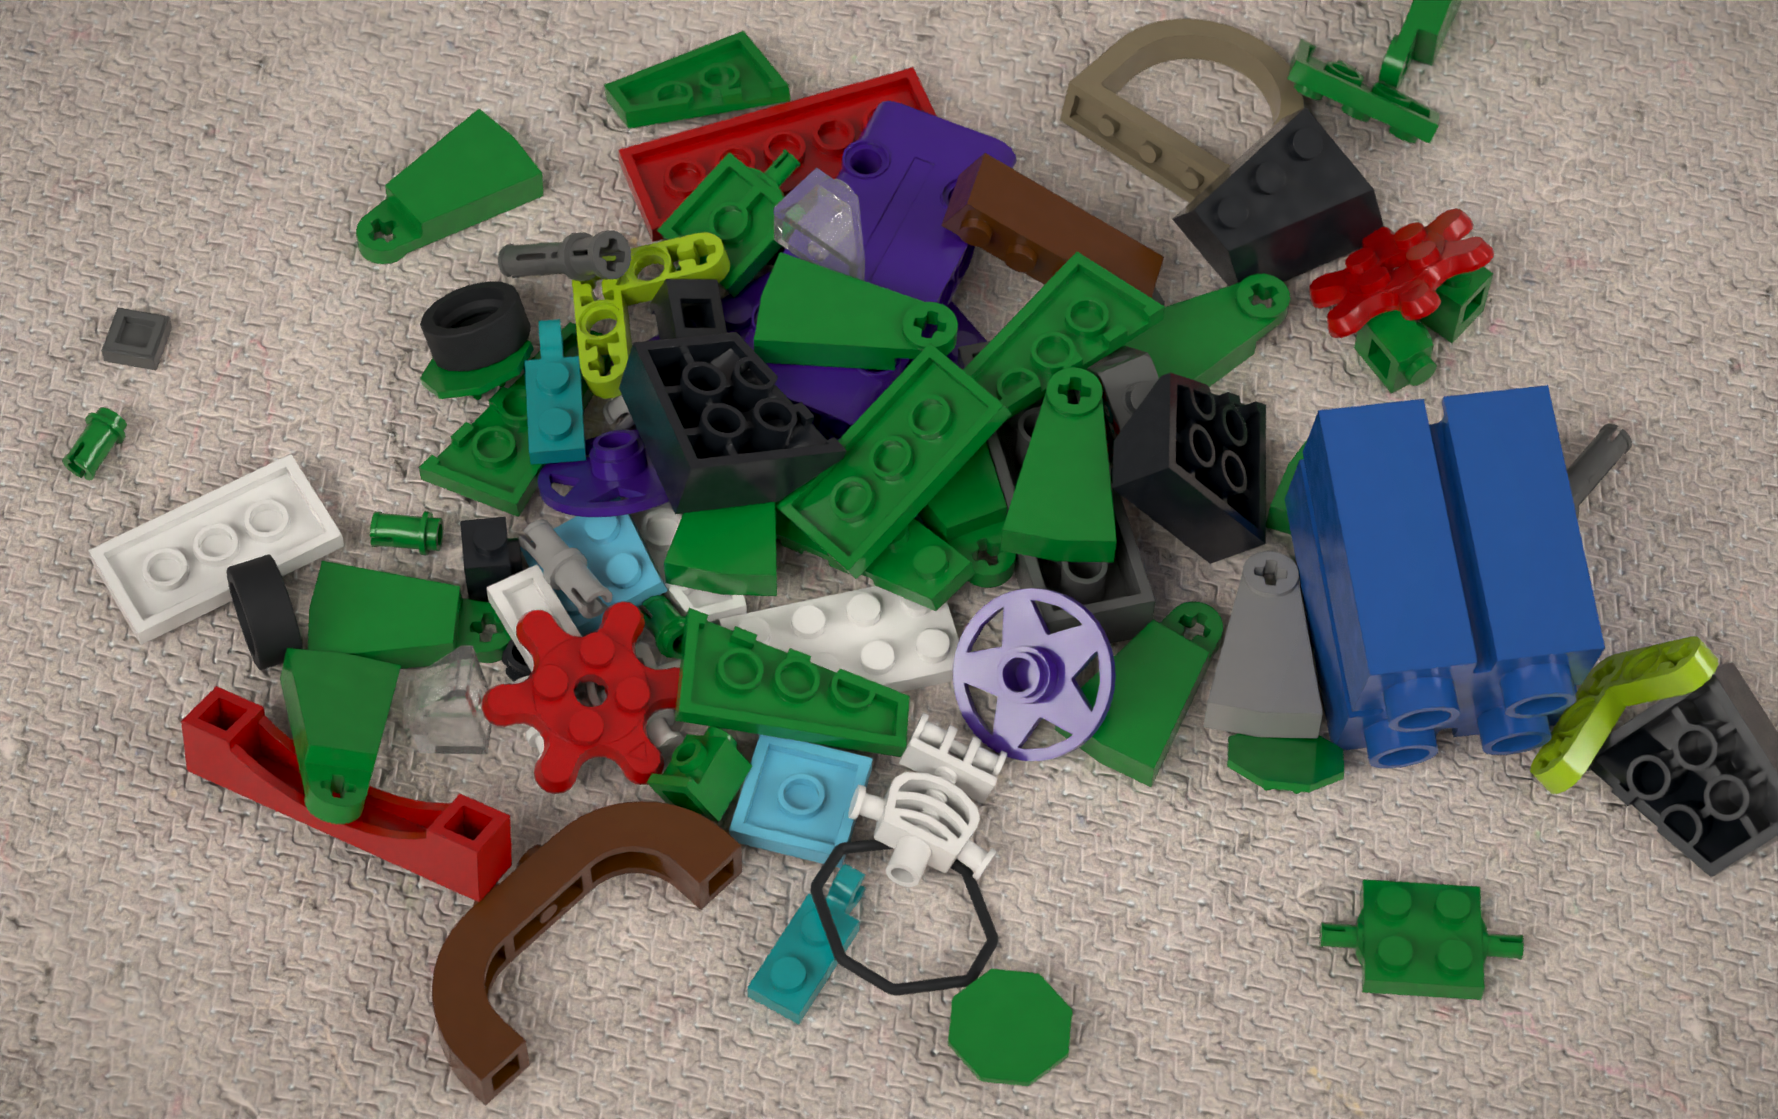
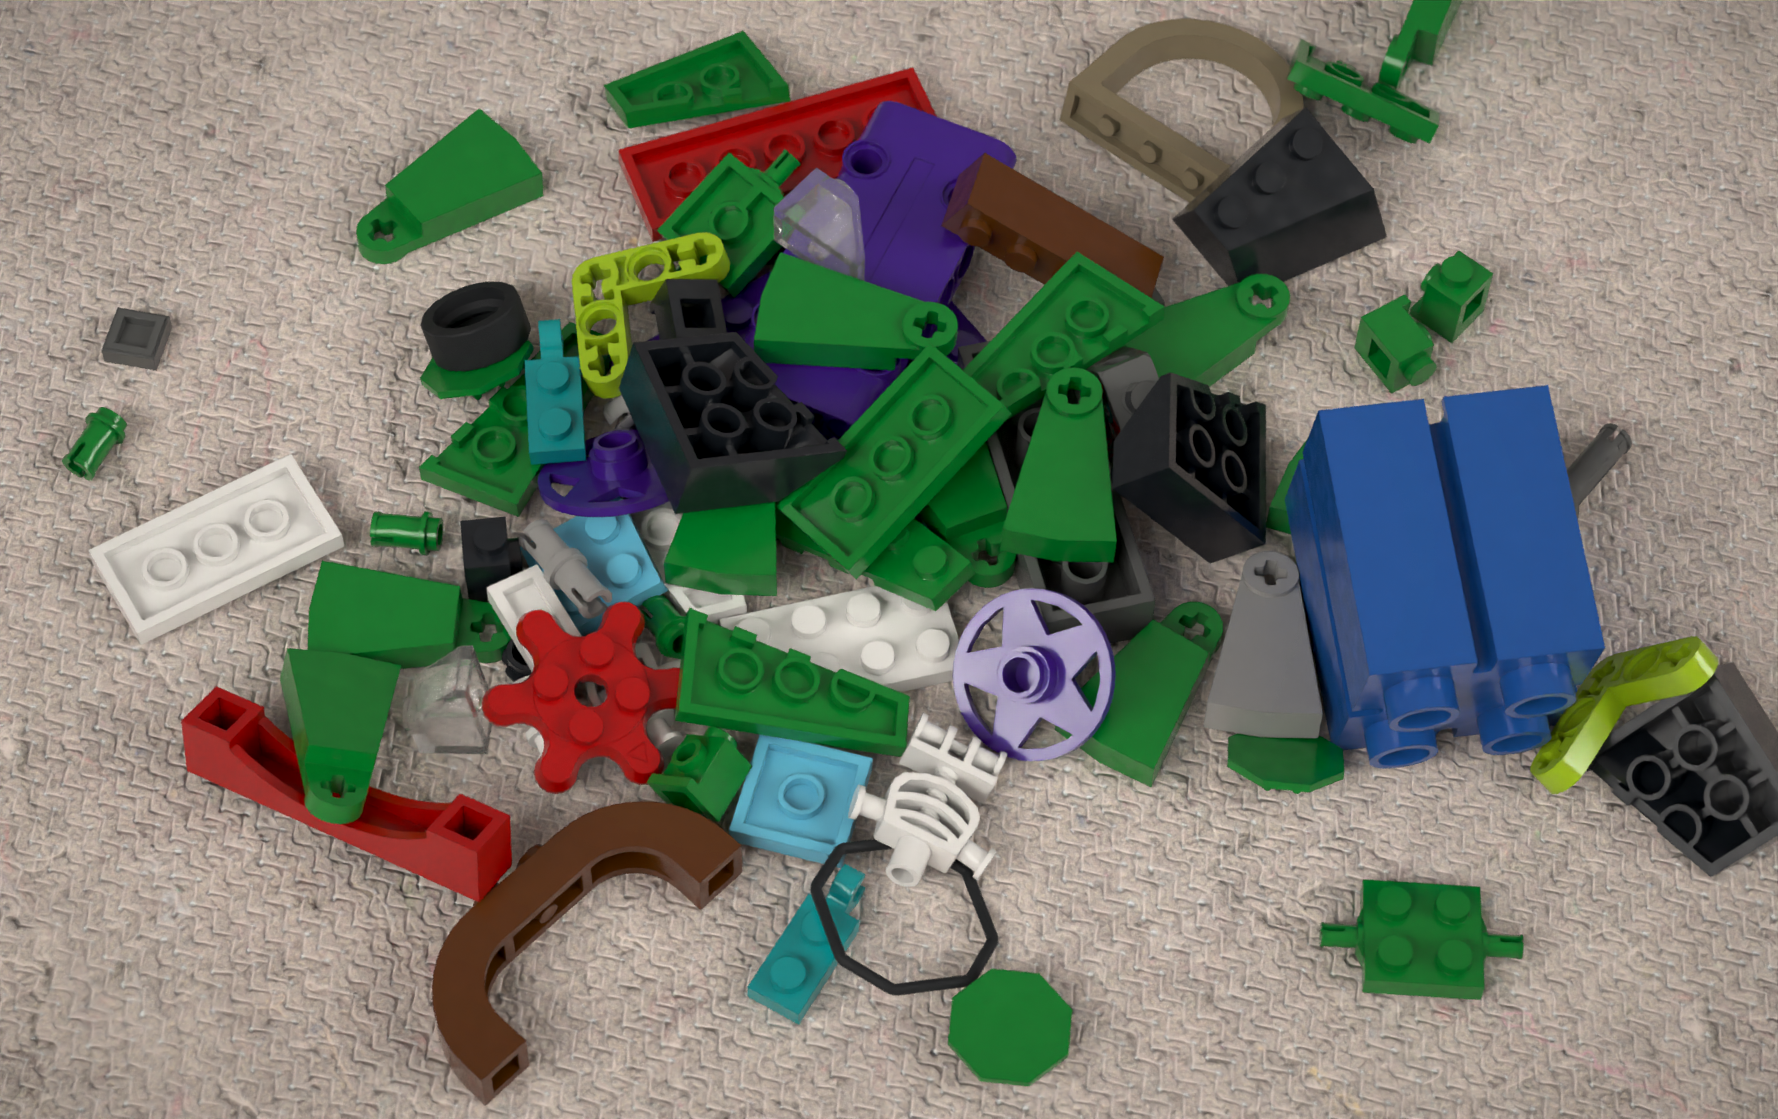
black tyre [226,554,303,670] -> none
dark grey pin [498,230,631,281] -> none
red plate [1309,208,1495,338] -> none

